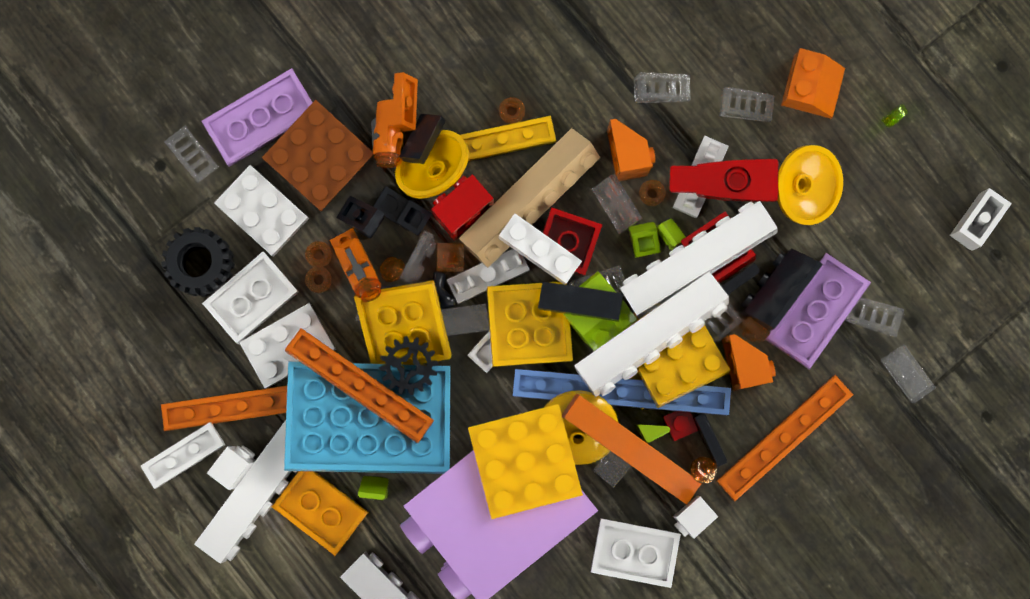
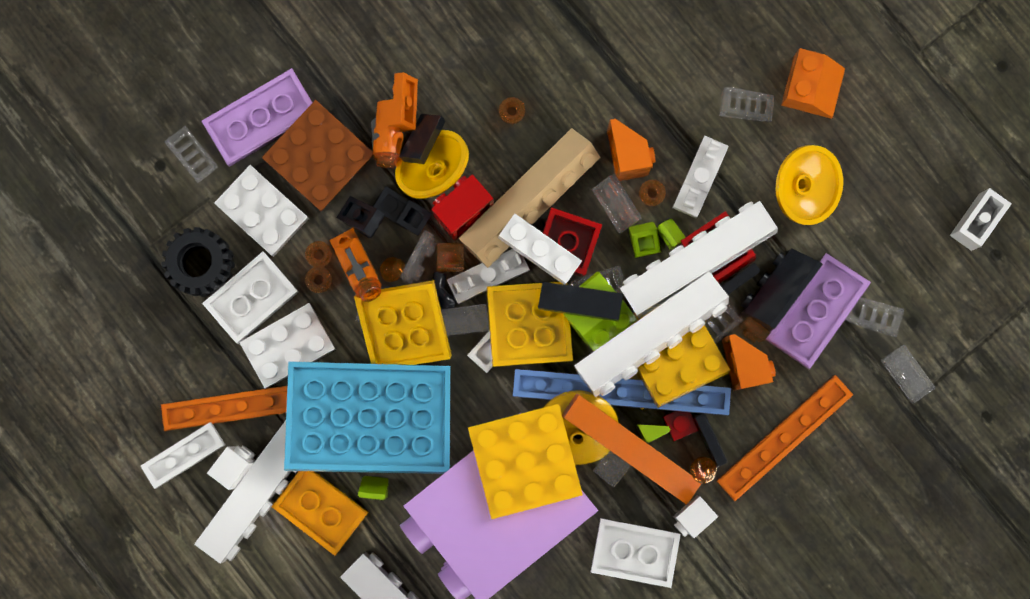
orange tile [285,328,434,443] -> none
black gear [379,336,438,395] -> none
yellow tile [460,116,556,161] -> none
clear slope [634,72,691,103] -> none
red piece [670,159,778,202] -> none
clear neon green tile [881,104,908,128] -> none

